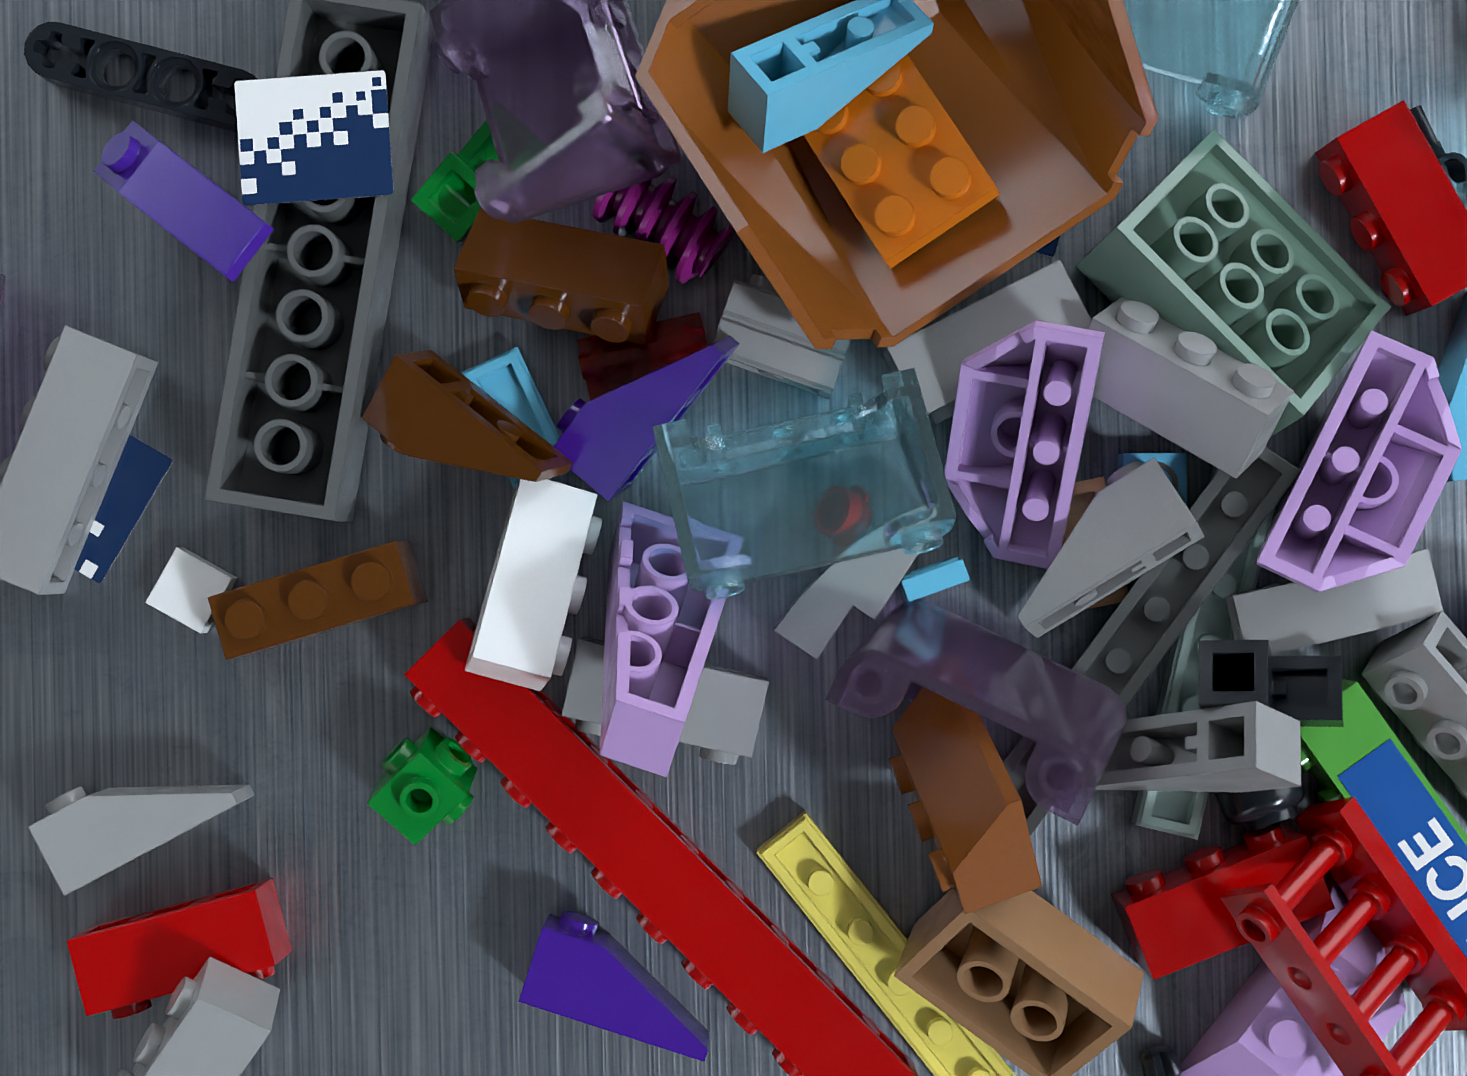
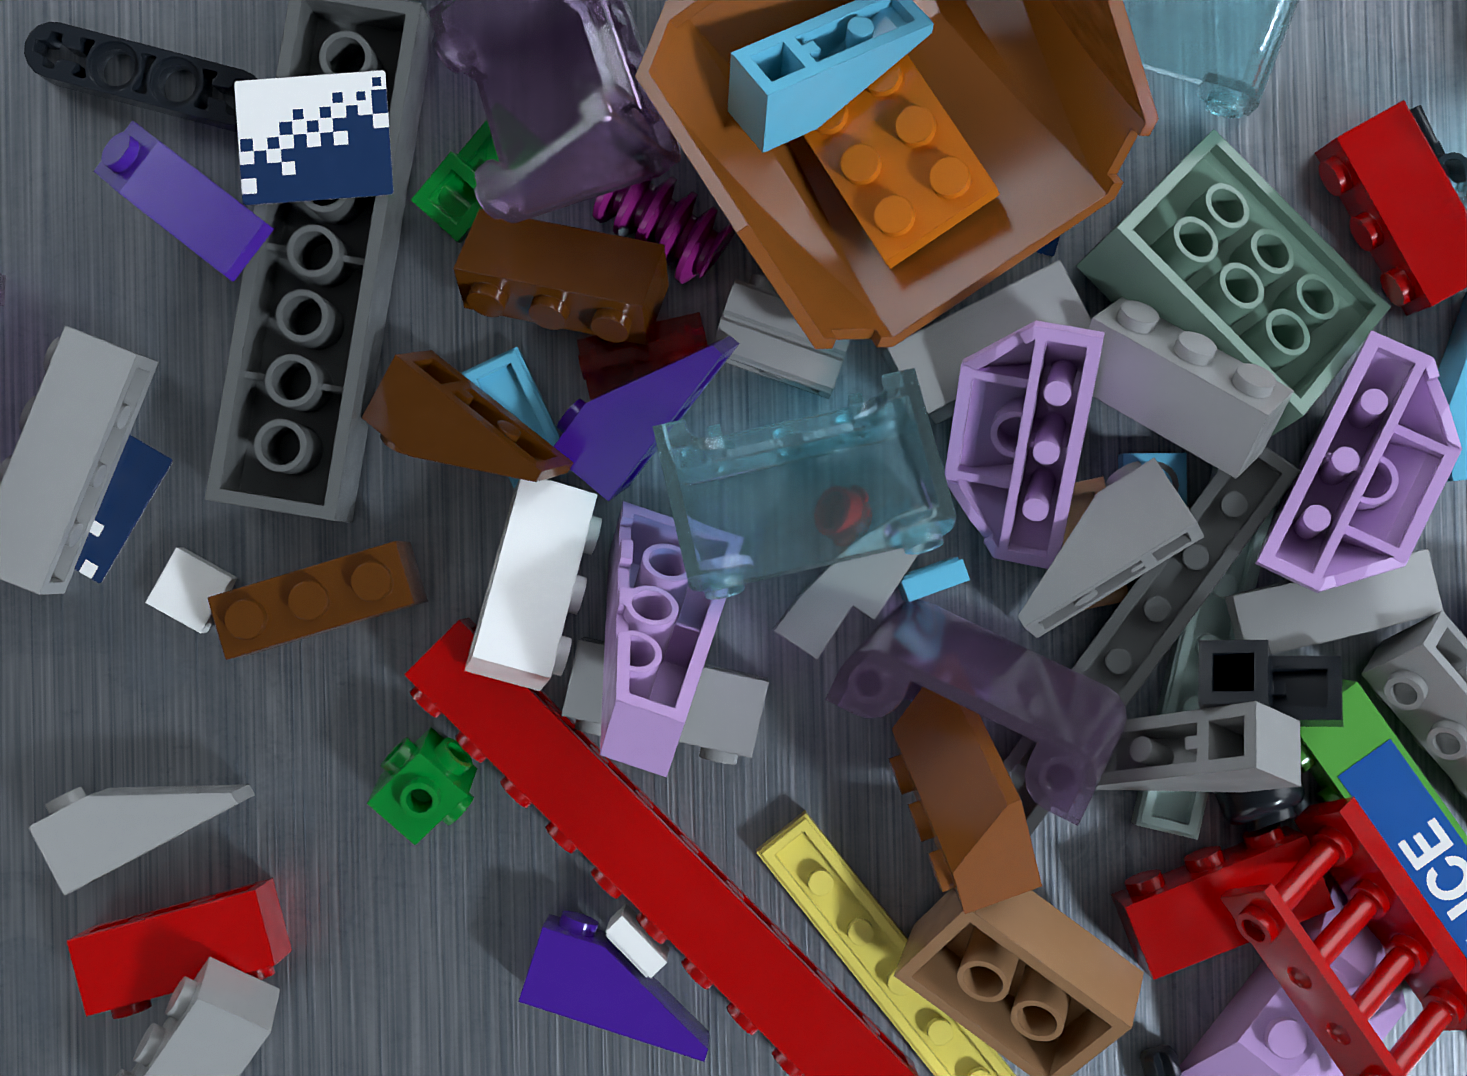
none -> white tile [606,903,670,978]

